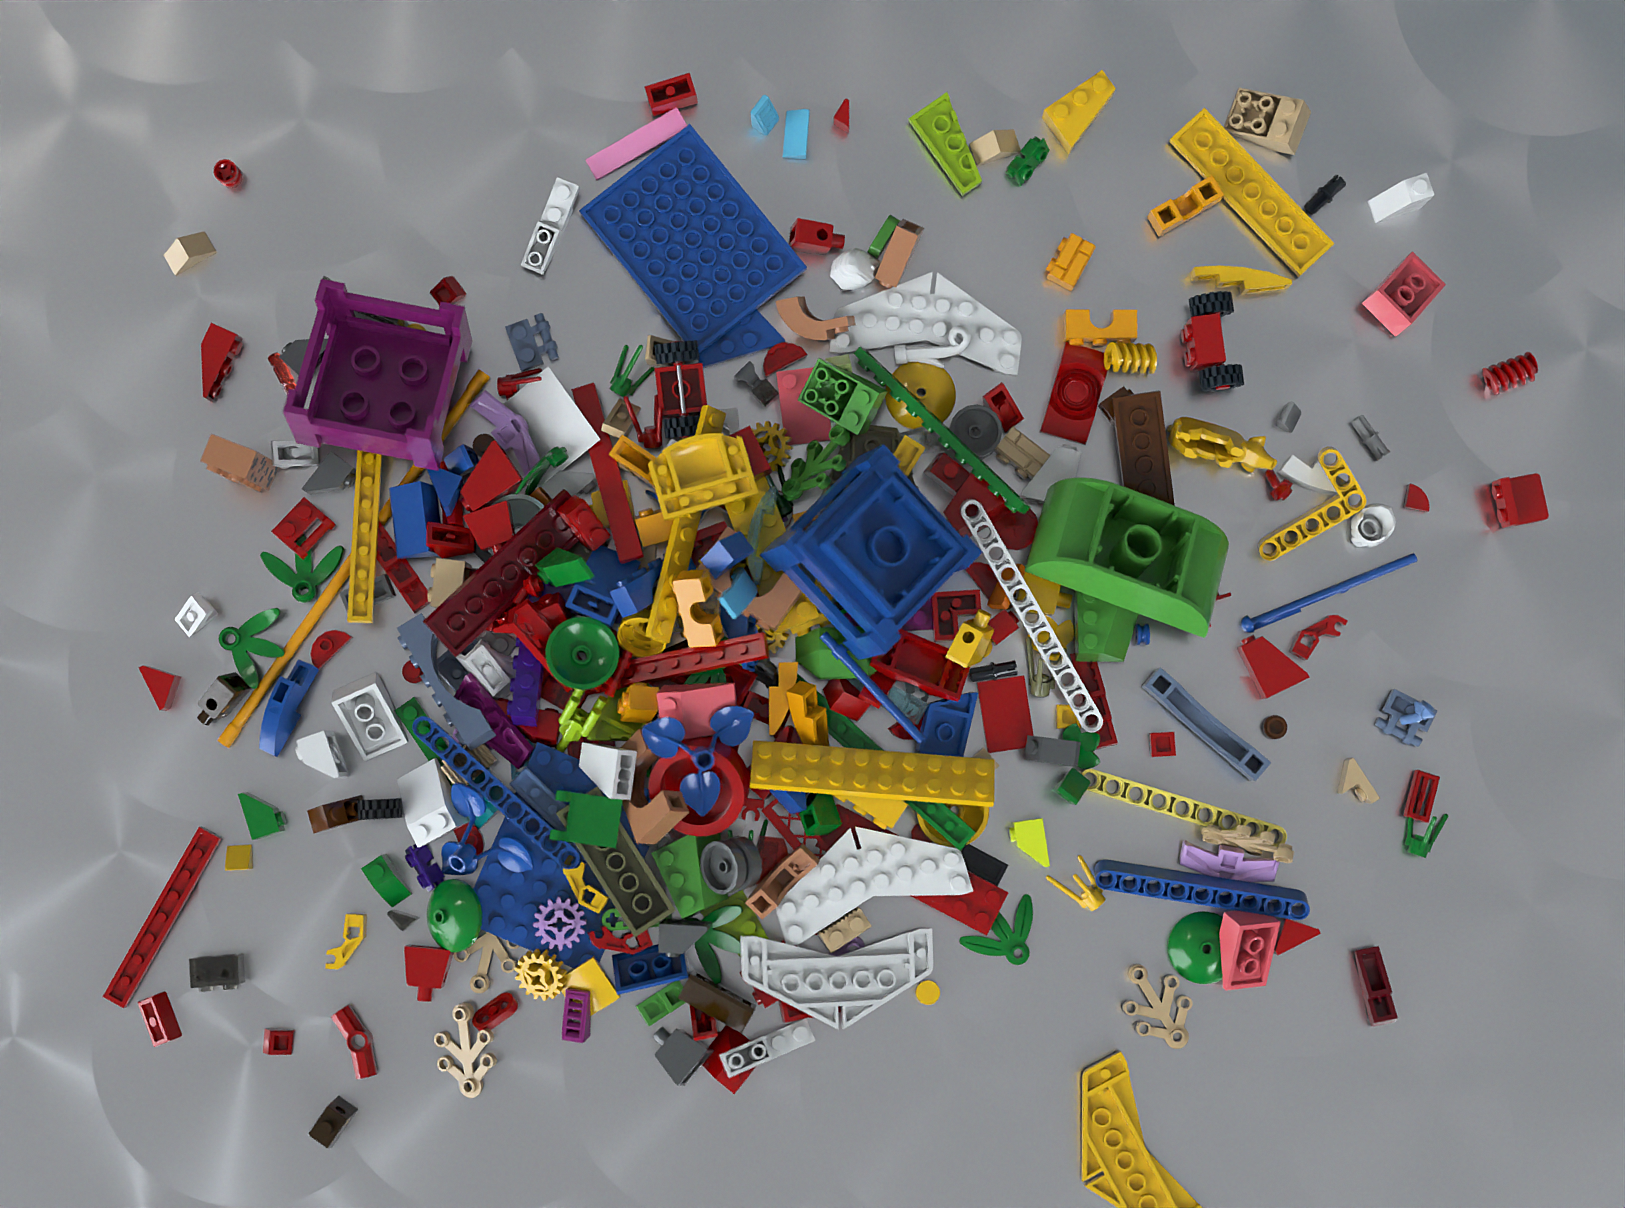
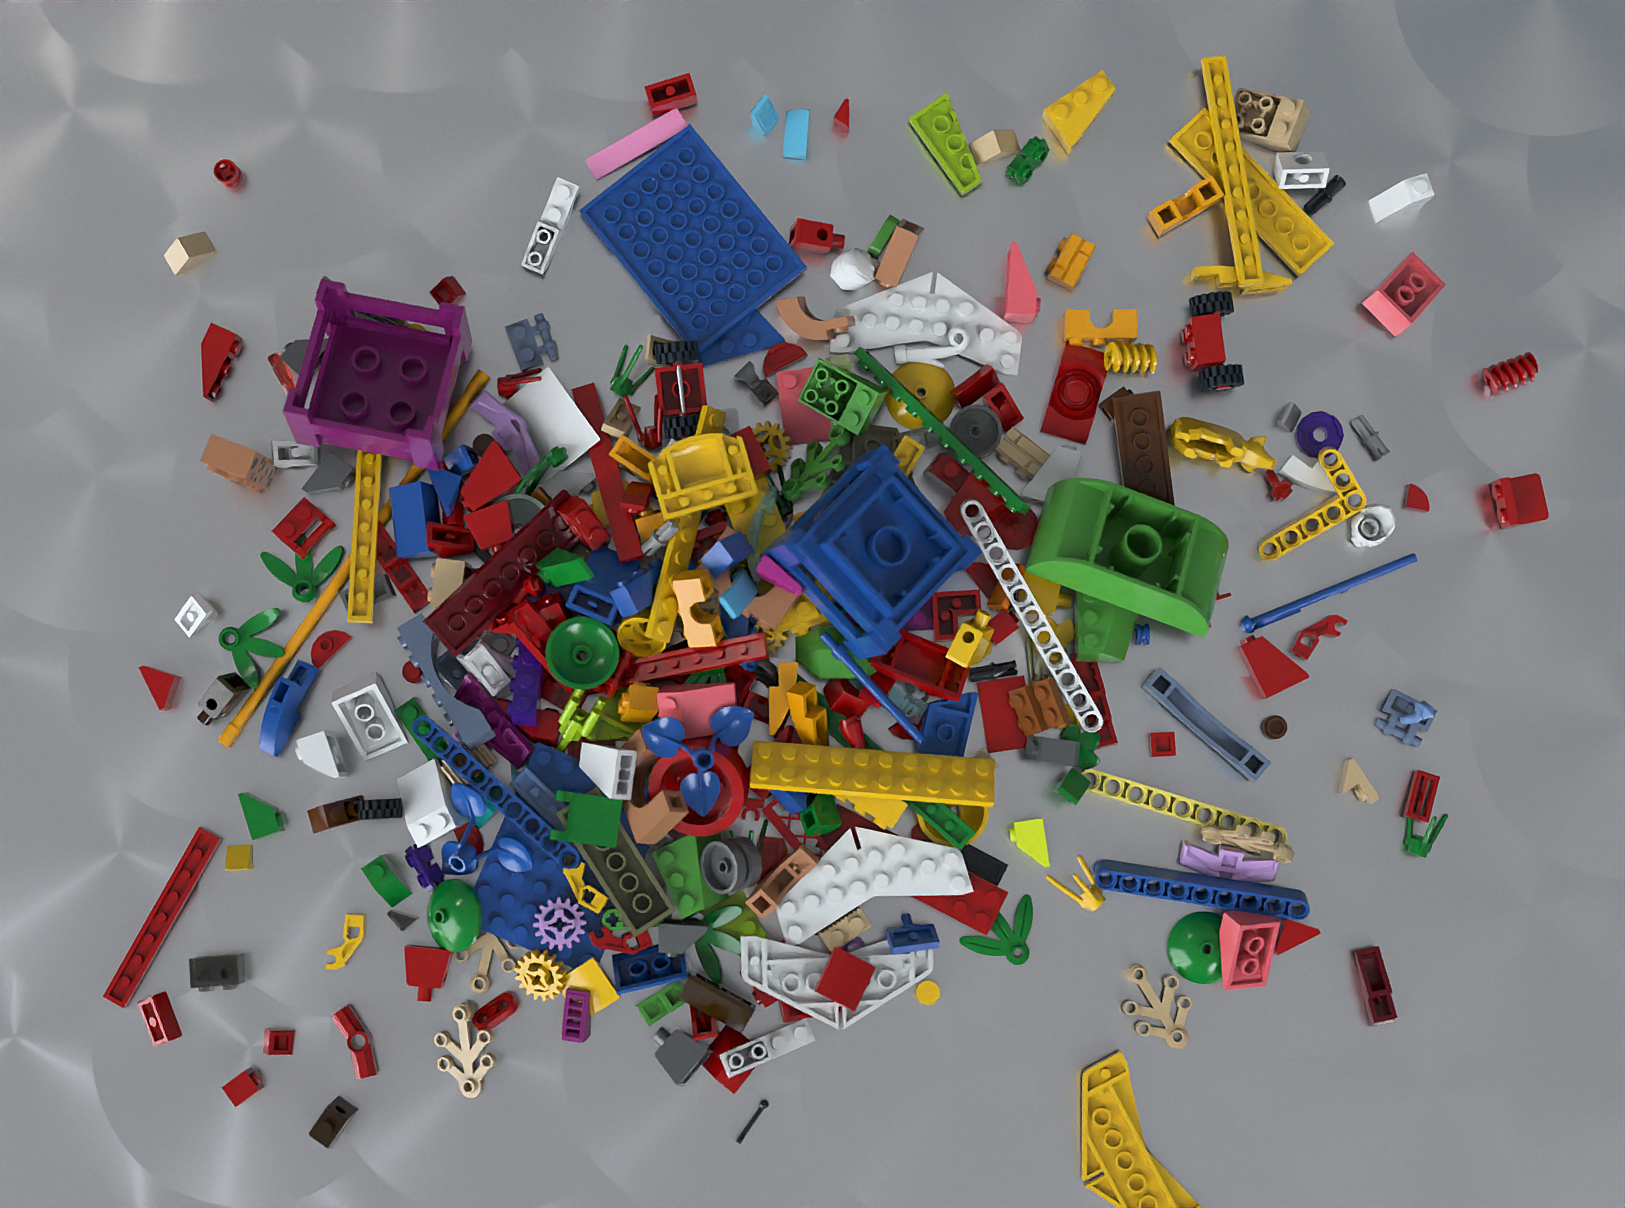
none -> red brick [221,1067,265,1107]
none -> red slope [620,481,655,513]
none -> light grey axle [641,519,679,556]
none -> red plate [704,509,728,526]
none -> black hinge [736,1100,769,1144]
none -> dark pink slope [756,554,802,596]
none -> red slope [814,946,876,1012]
none -> red cone [839,714,867,749]
none -> blue plate [886,913,940,954]
none -> red slope [950,364,1000,409]
none -> coral slope [1003,241,1041,324]
none -> dark orange plate [1008,676,1071,736]
none -> yellow plate [1201,55,1265,287]
none -> white brick [1273,151,1330,189]
none -> dark purple tile [1295,411,1344,459]

